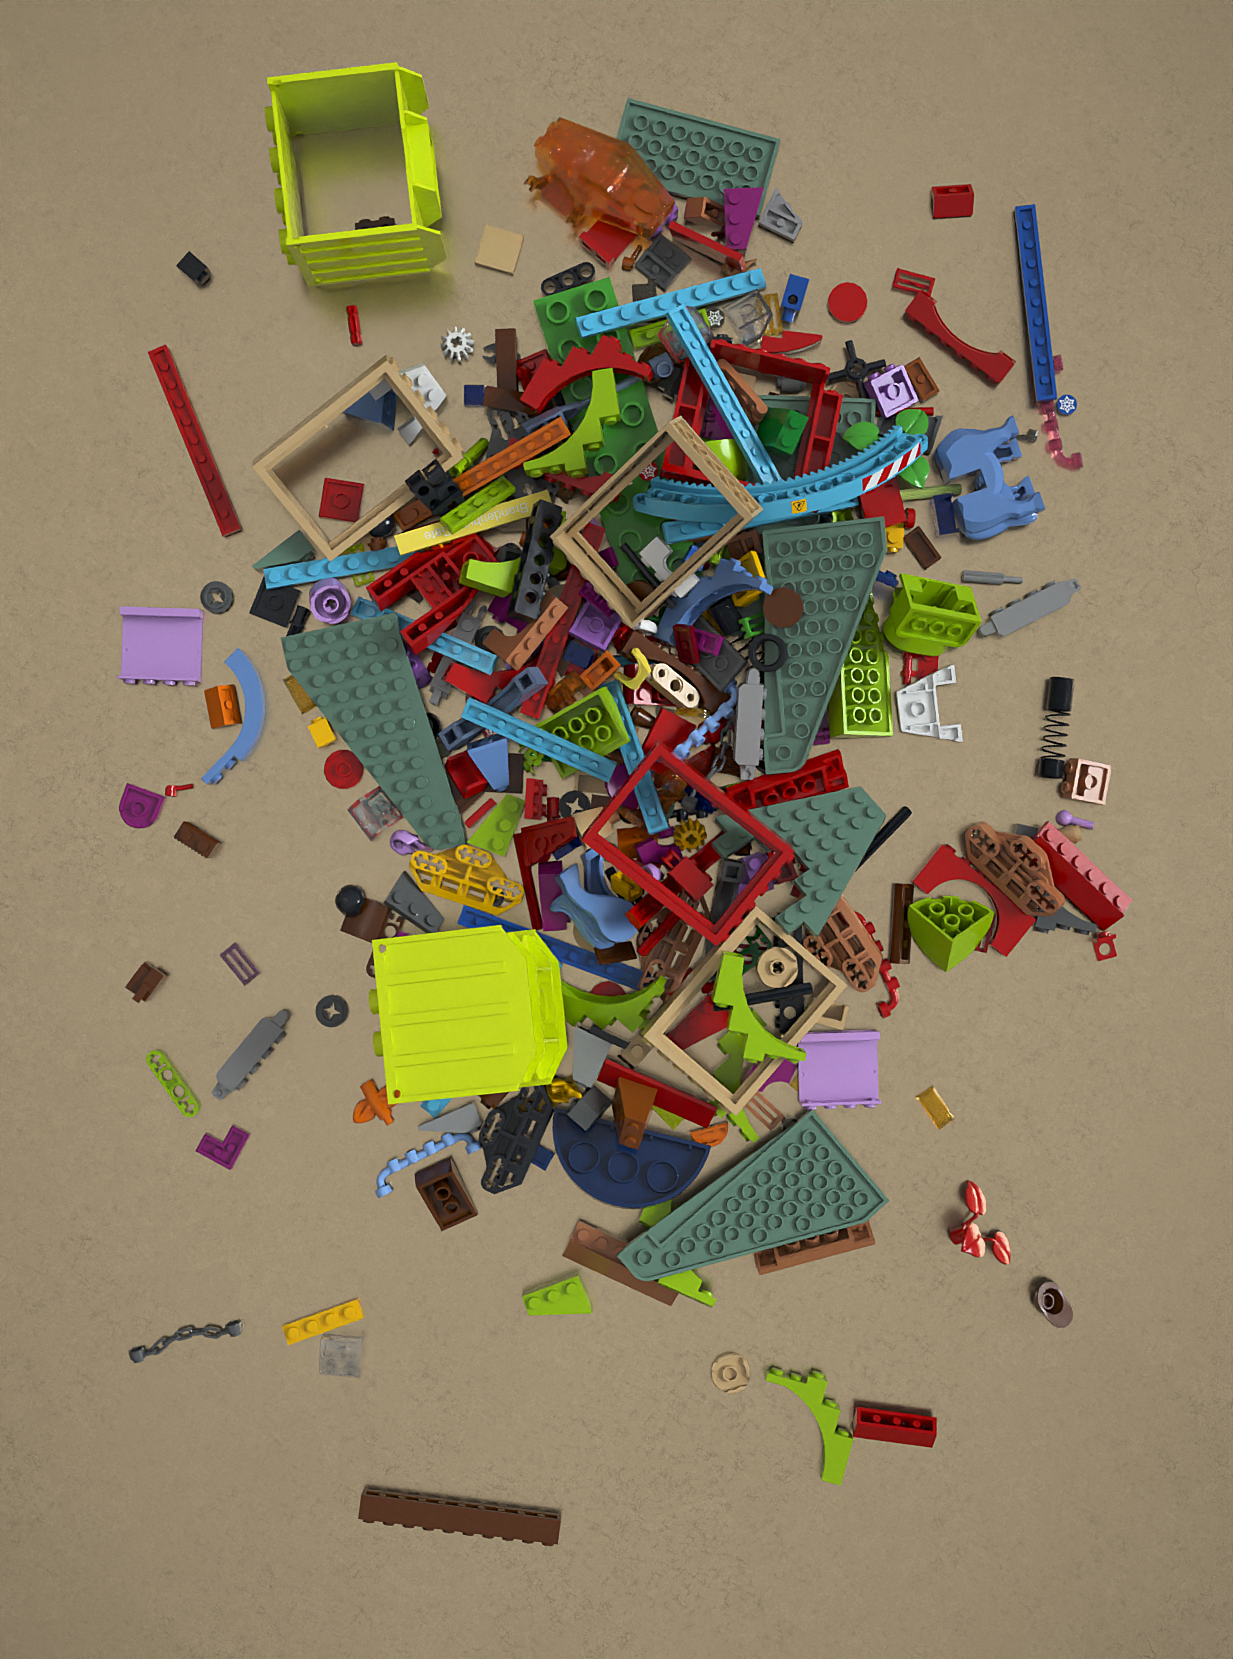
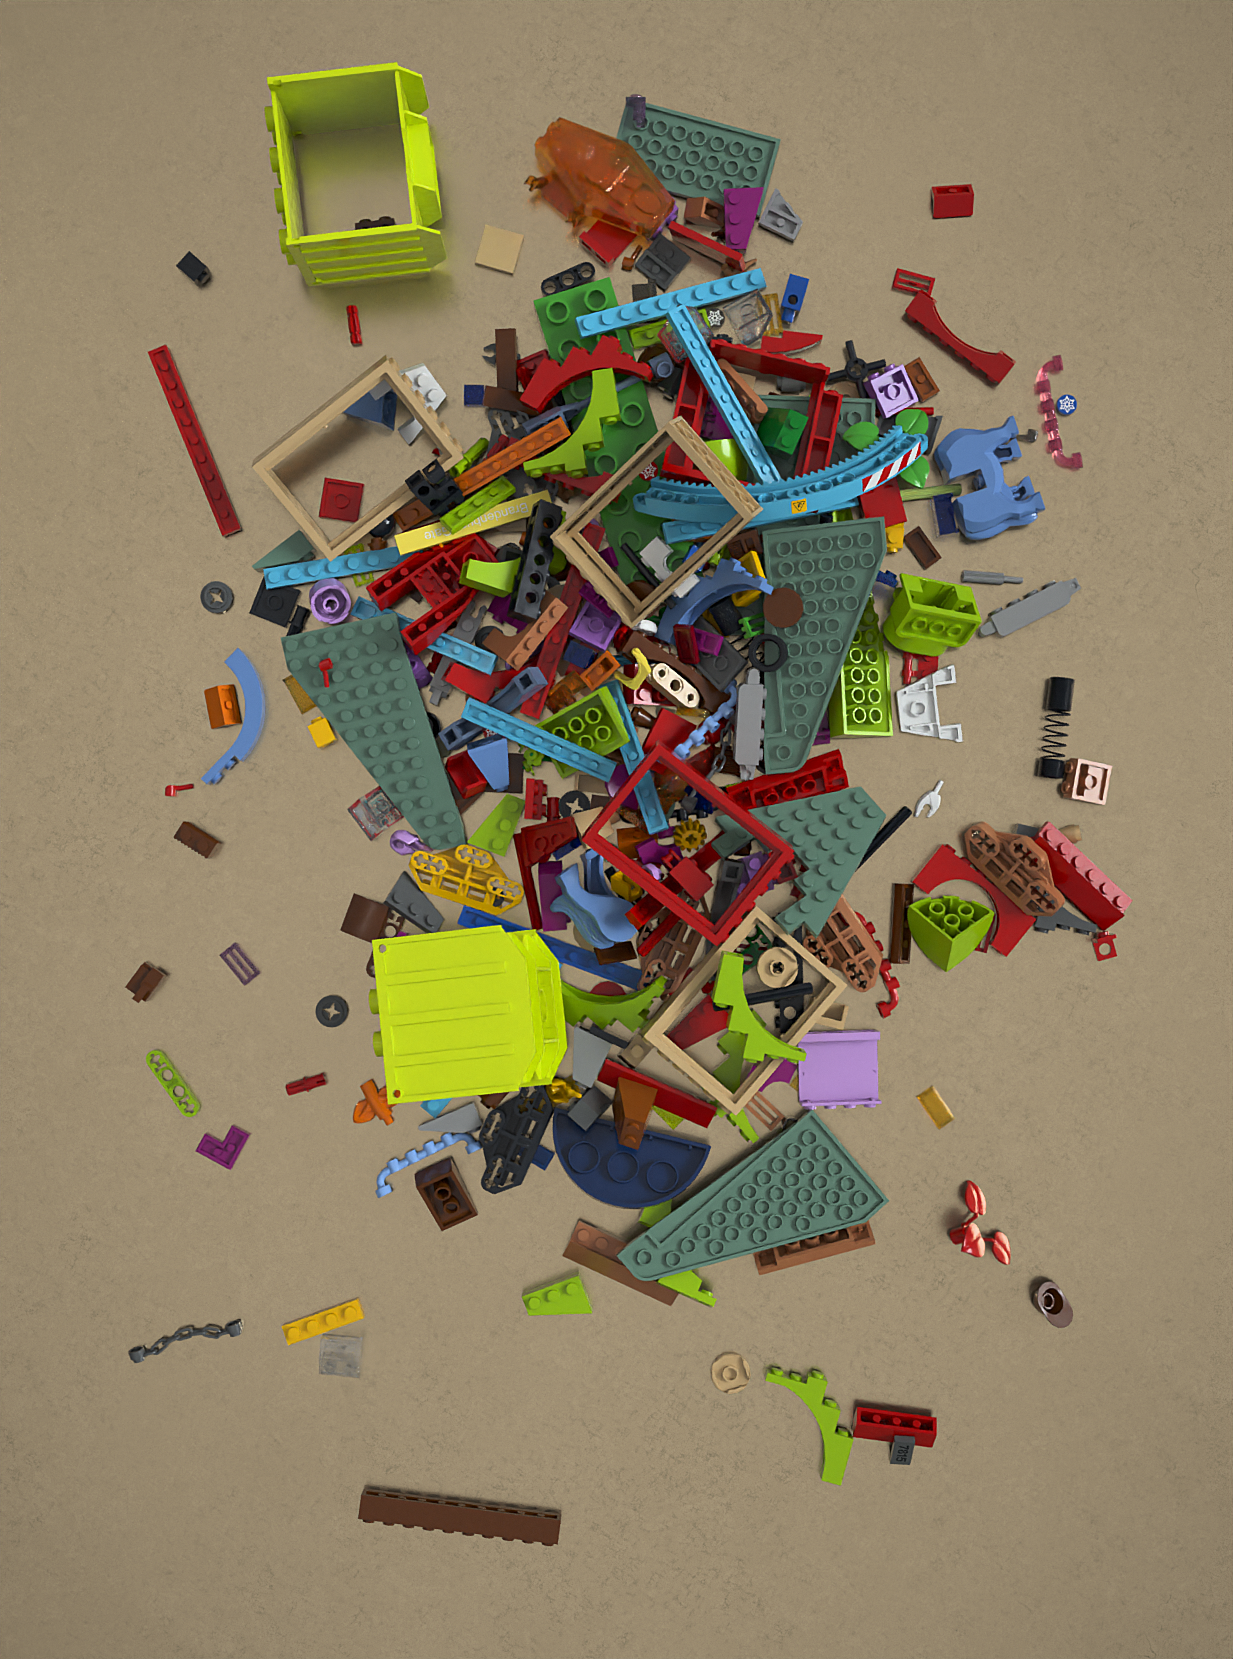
lavender panel [117,606,203,686] -> none
magenta tile [119,783,166,829] -> none
light grey hinge [211,1009,290,1101] -> none
red tile [324,750,364,789] -> none
black hair [335,884,365,917] -> none
white gear [440,327,474,362] -> none
red tile [464,798,497,828] -> none
orange plate [689,1121,729,1147] -> none
red tile [827,282,868,323] -> none
red tile [904,508,916,529] -> none
blue plate [1014,204,1057,402] -> none
lavender bar [1056,810,1095,830] -> none
none -> red axle [285,1073,326,1096]
none -> red hand [319,658,333,688]
none -> red axle [482,434,510,462]
none -> clear purple bracket [626,94,646,127]
none -> dark grey tile [890,1435,915,1465]
none -> white hand [914,780,944,818]

